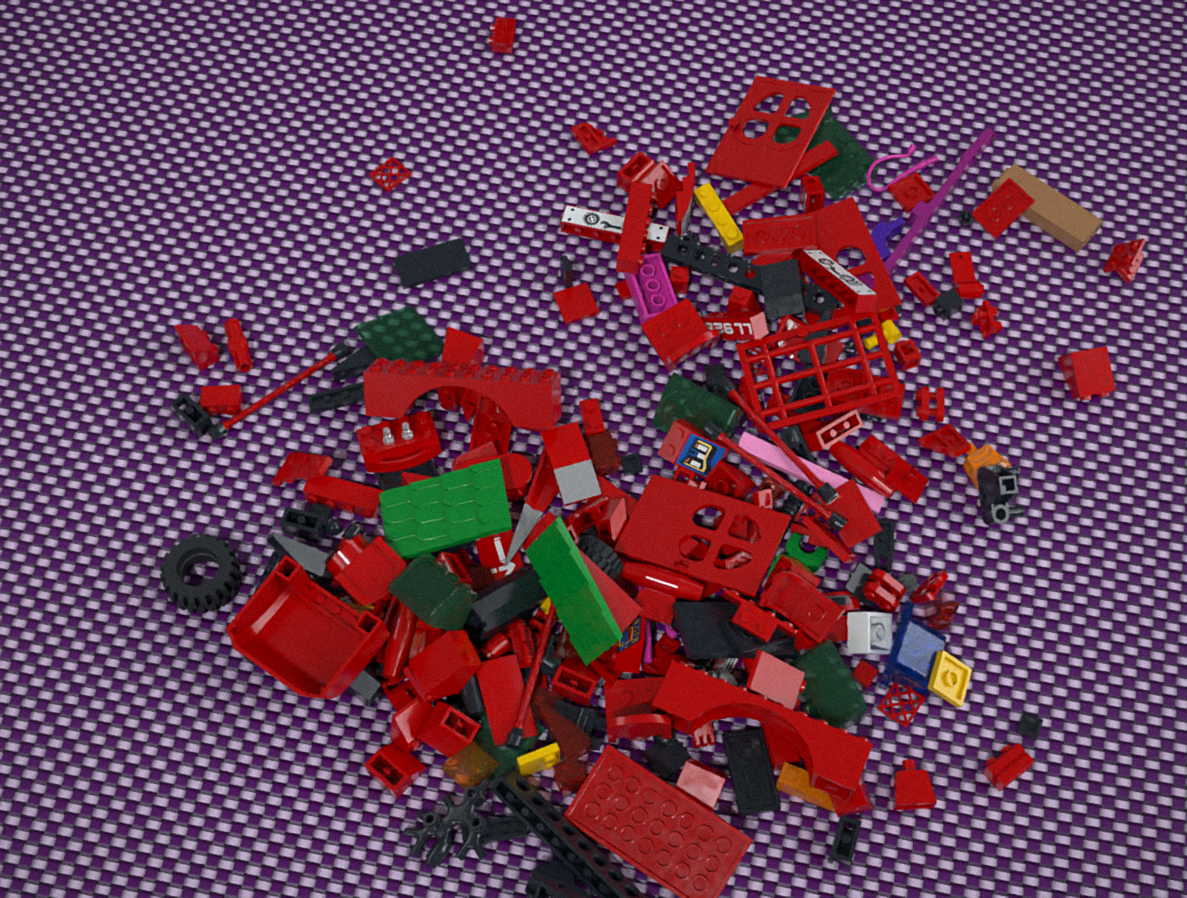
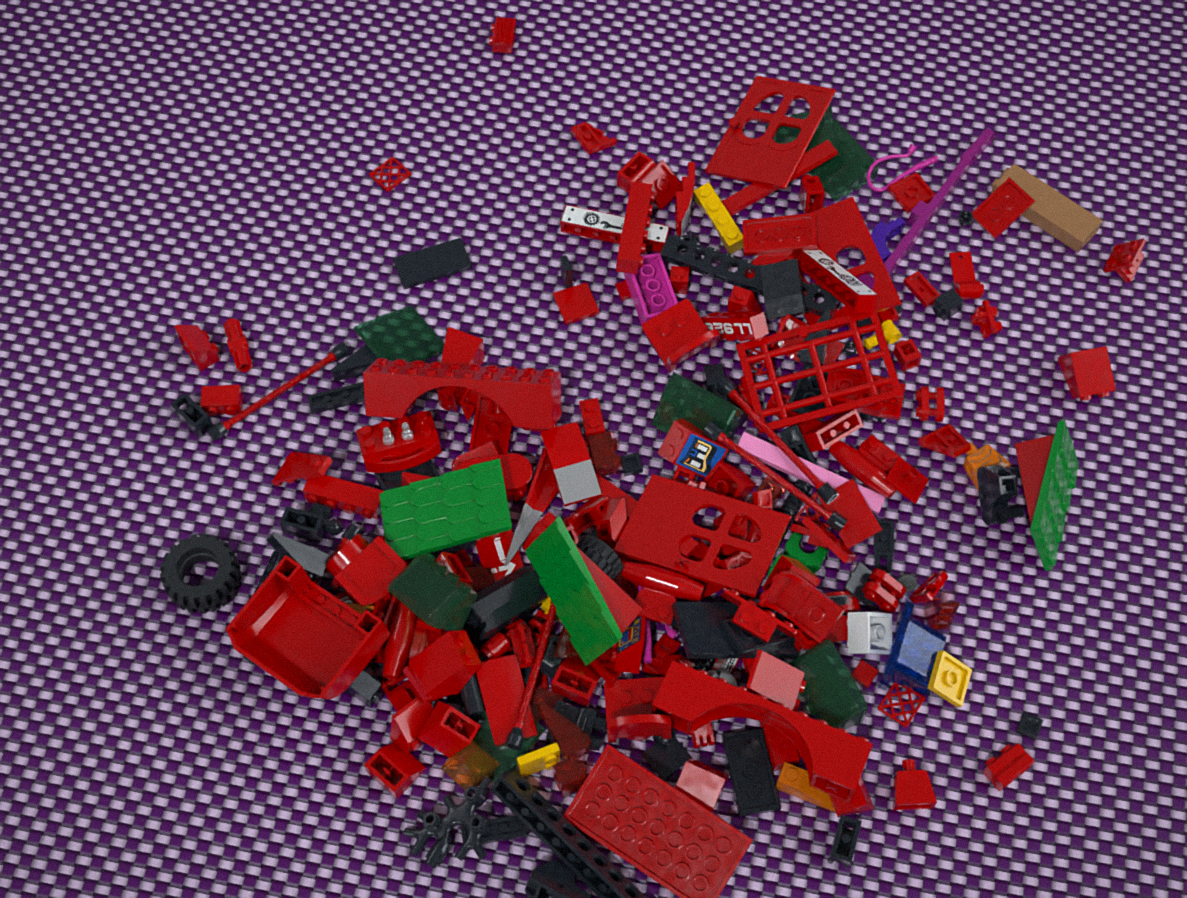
none -> green piece [1015,420,1079,571]

